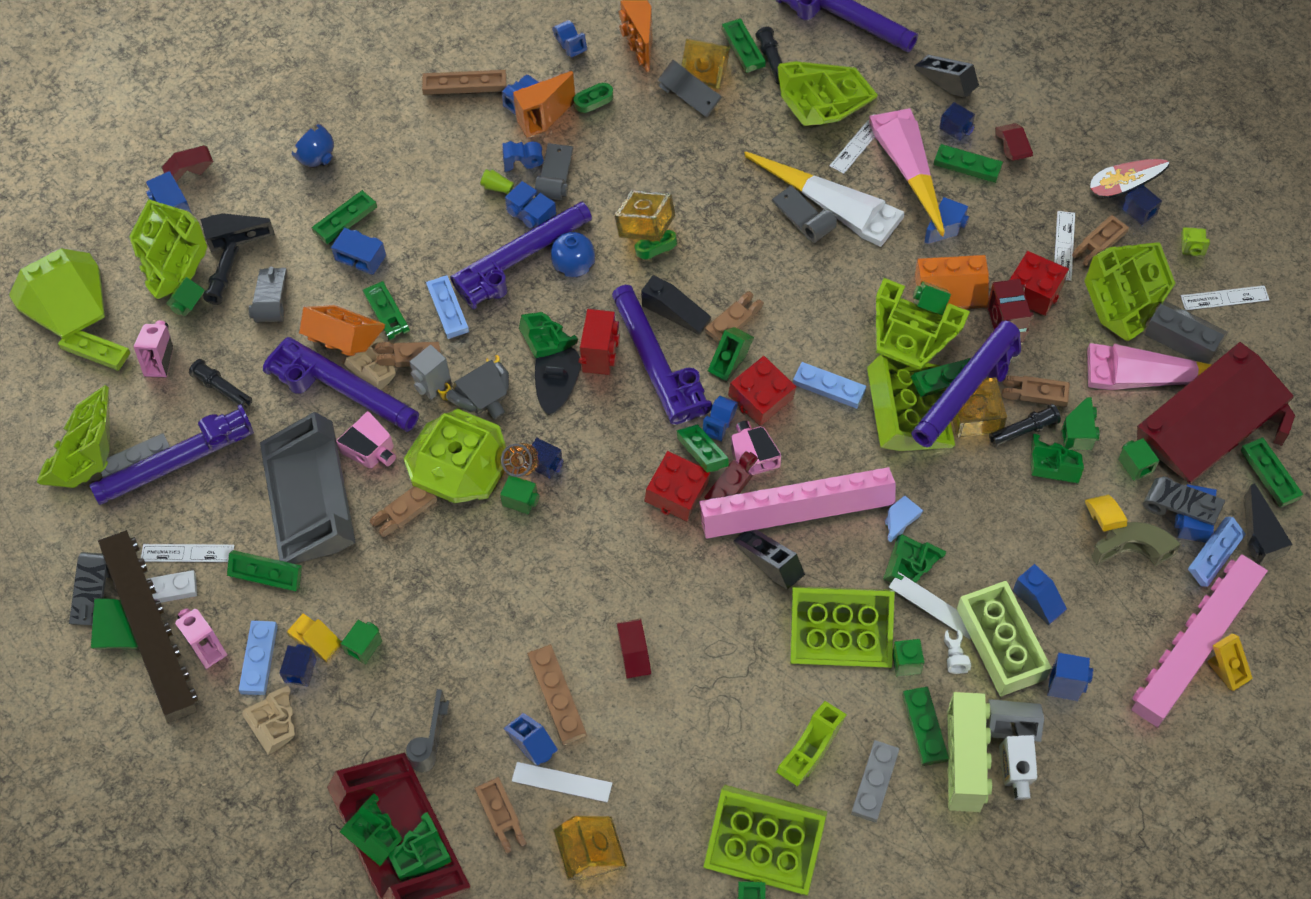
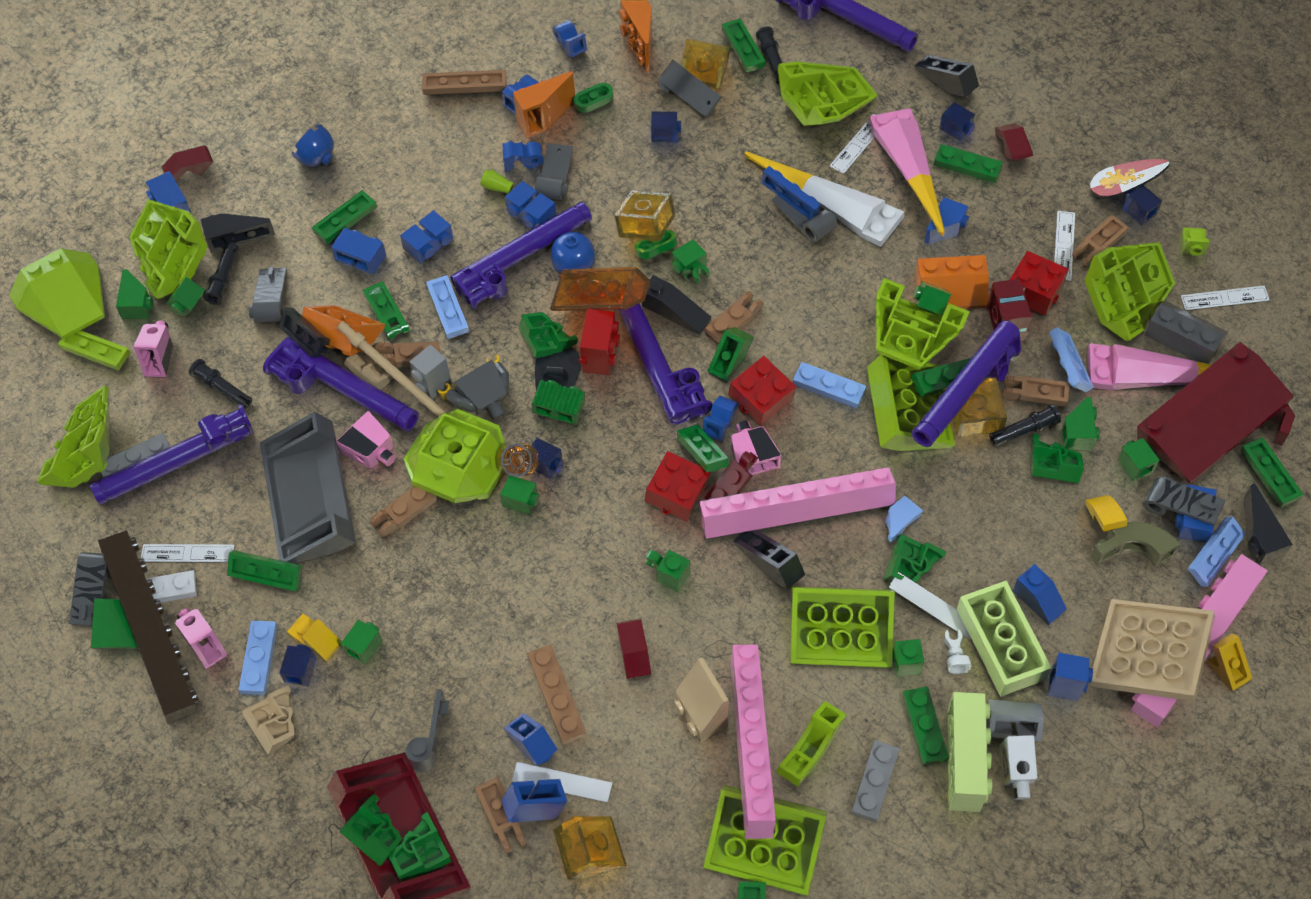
none -> green slope [116,269,154,319]
none -> black hinge [279,307,330,358]
none -> tan bar [337,321,447,417]
none -> blue piece [400,210,453,263]
none -> blue piece [502,779,567,823]
none -> green brick [531,380,585,425]
none -> clear orange slope [550,267,651,311]
none -> green brick [645,550,691,593]
none -> clear blue brick [651,111,682,142]
none -> green brick [671,239,709,284]
none -> tan slope [674,657,729,742]
none -> bright pink brick [730,645,776,839]
none -> blue plate [761,166,821,220]
none -> light blue plate [1049,327,1094,393]
none -> tan plate [1090,599,1215,701]

